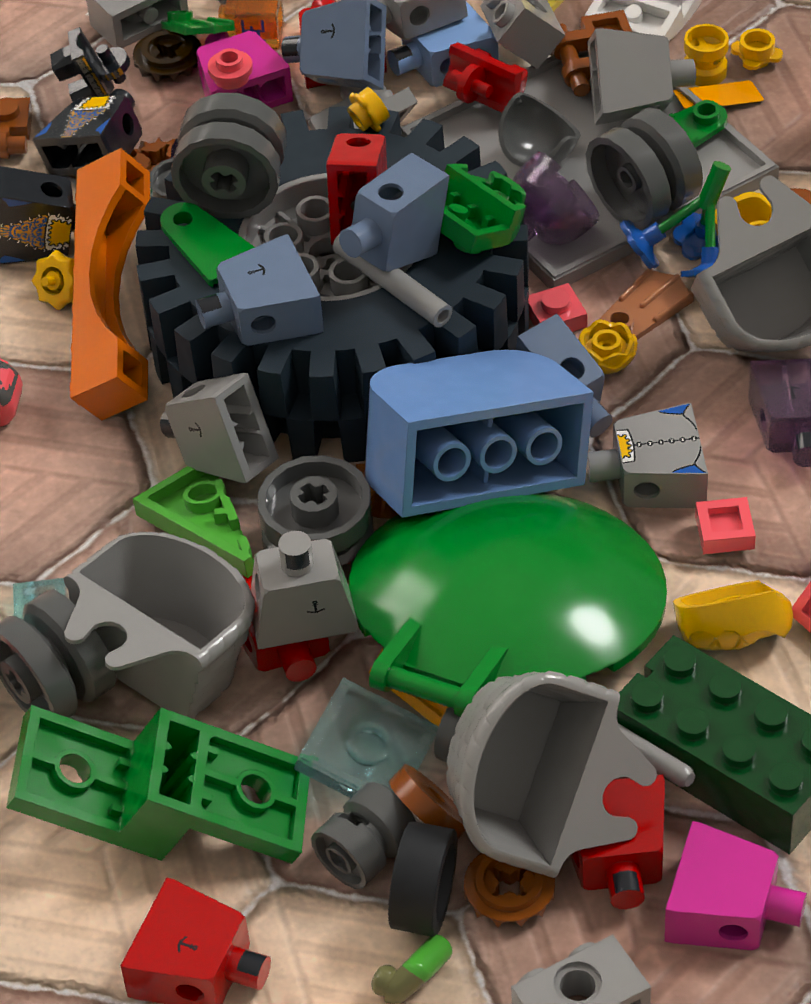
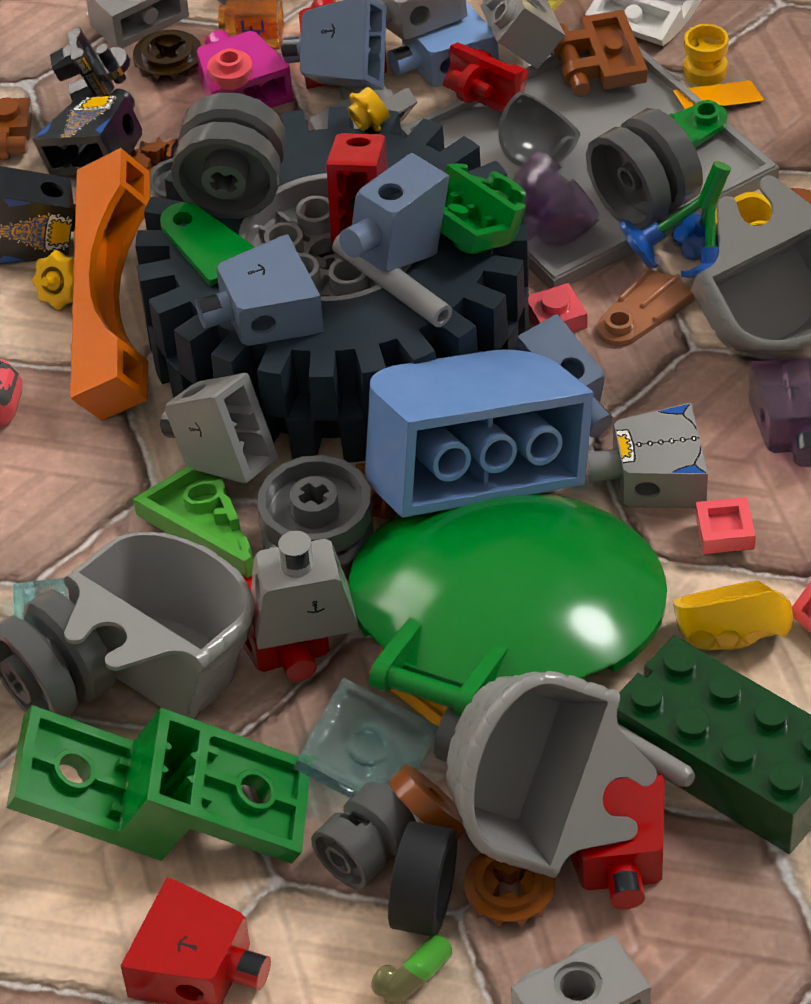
green piece [161,10,235,35] -> none
yellow plate [579,319,637,374] -> none
light grey torso [588,28,696,125] -> none
dark pink torso [664,821,807,951] -> none
yellow plate [731,28,783,70] -> none

